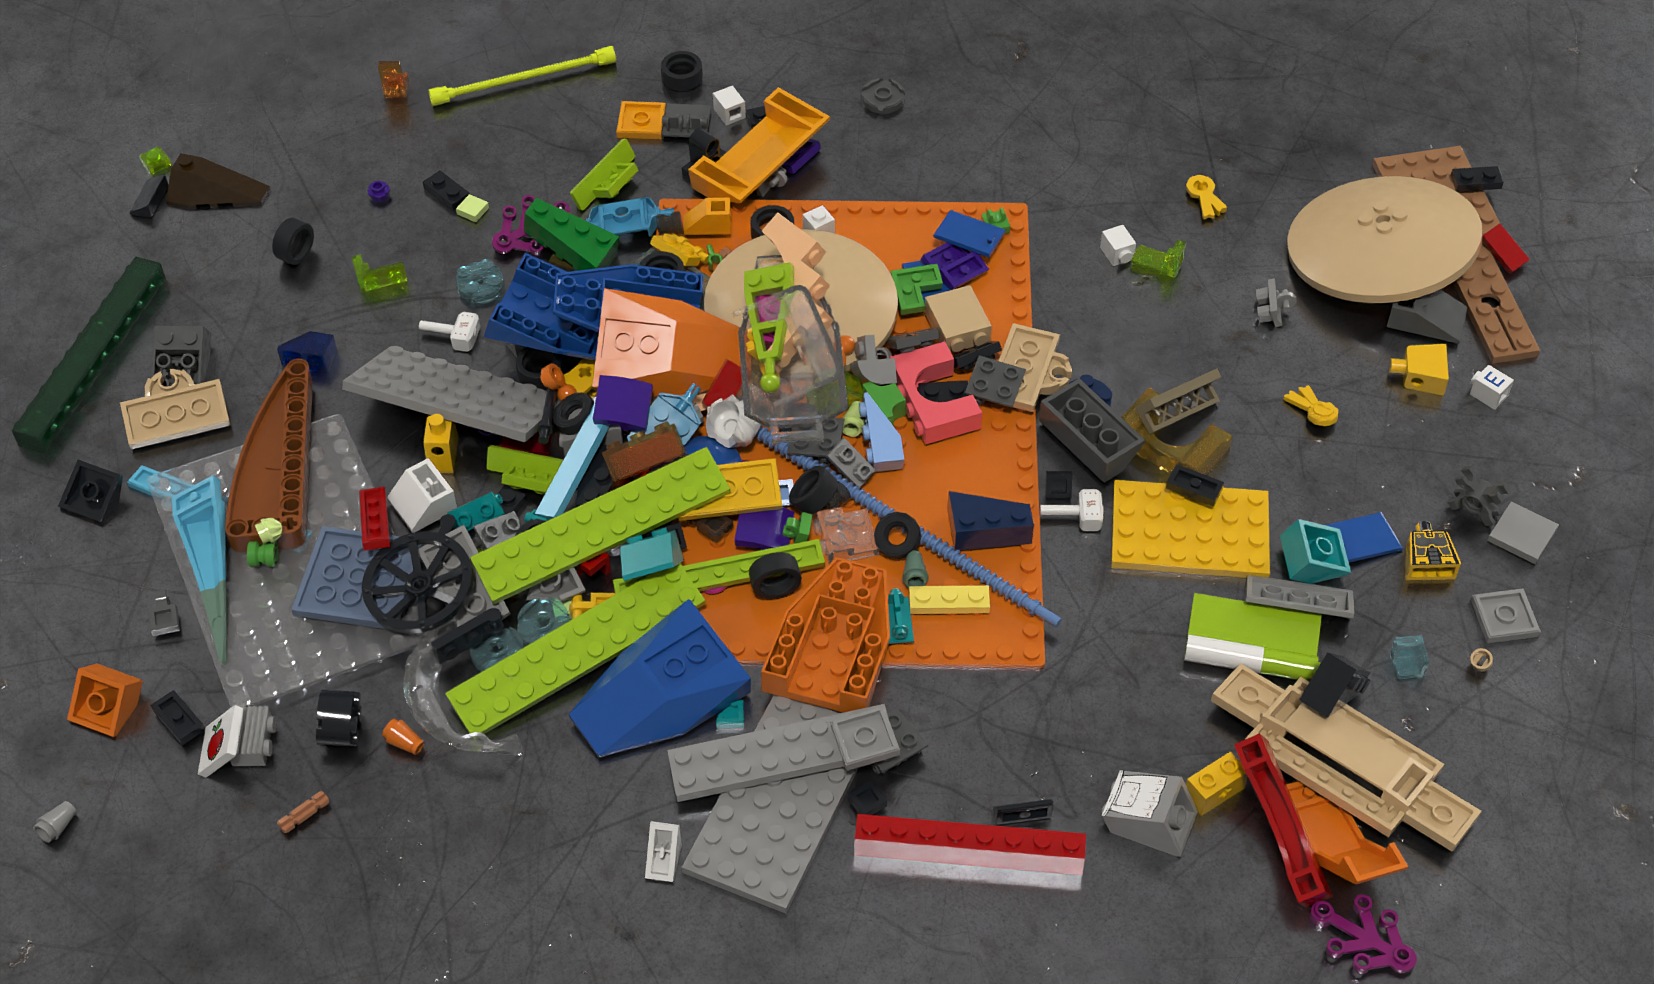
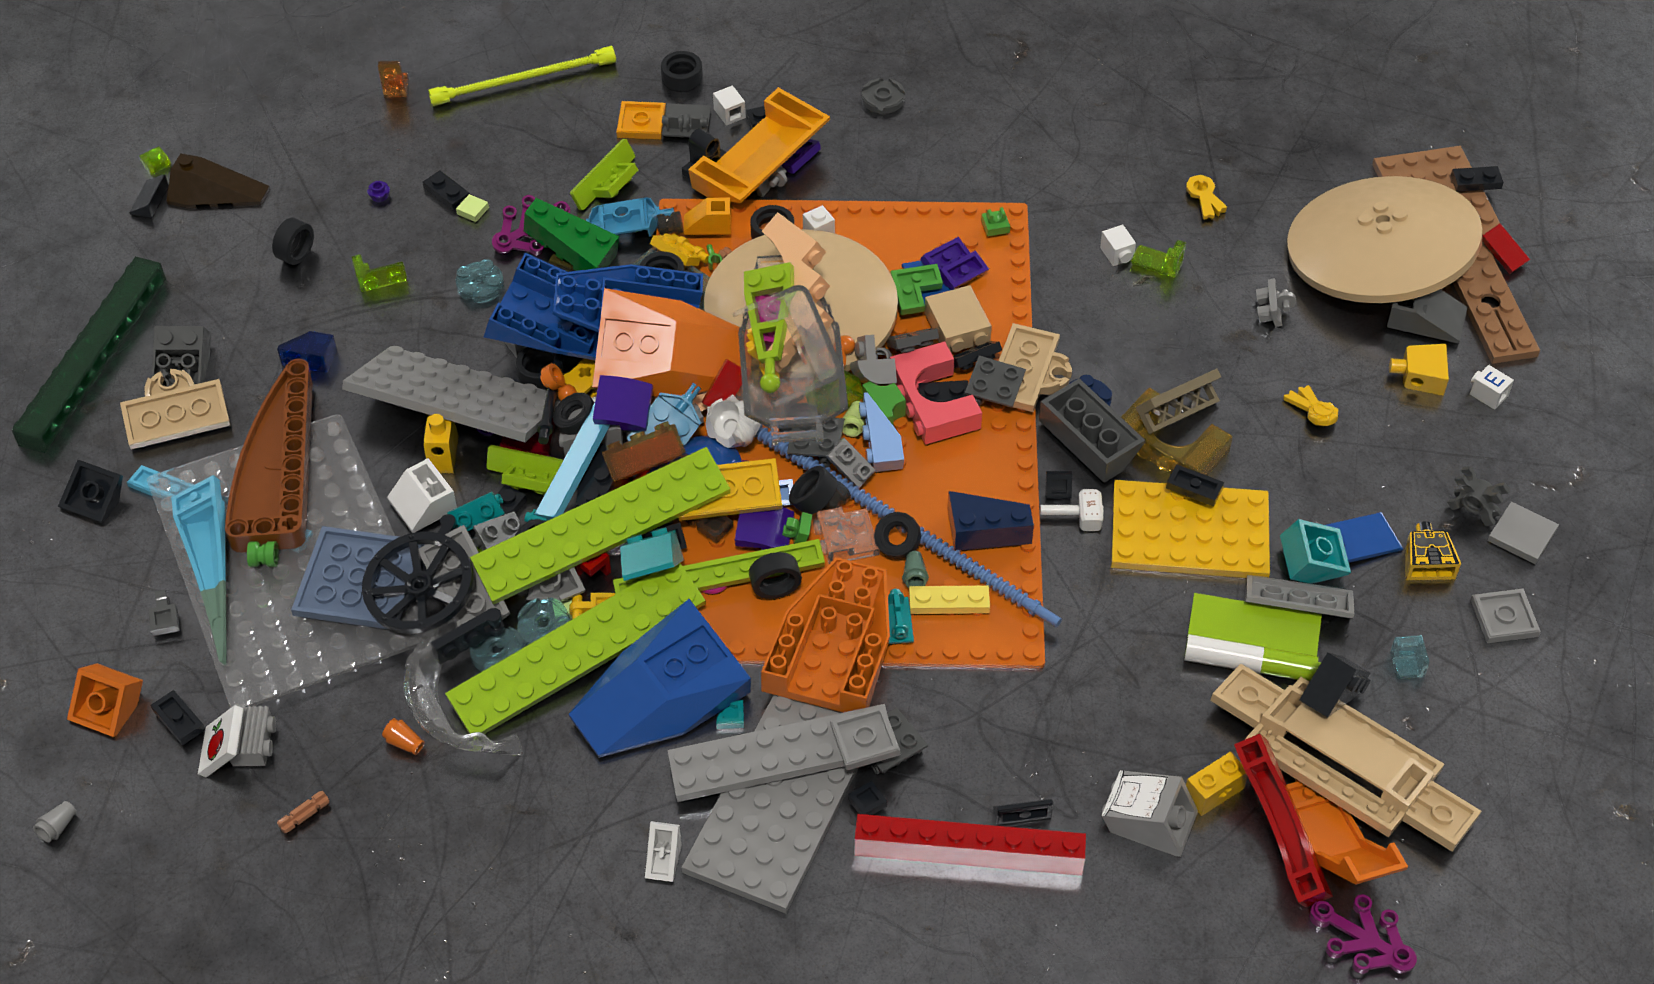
yellowish green plate [255,518,282,544] -> none
black brick [316,690,362,747] -> none
red tile [359,487,390,551] -> none
white piece [419,312,480,352] -> none
blue container [933,210,1006,257] -> none
tan hinge [1470,648,1493,672] -> none

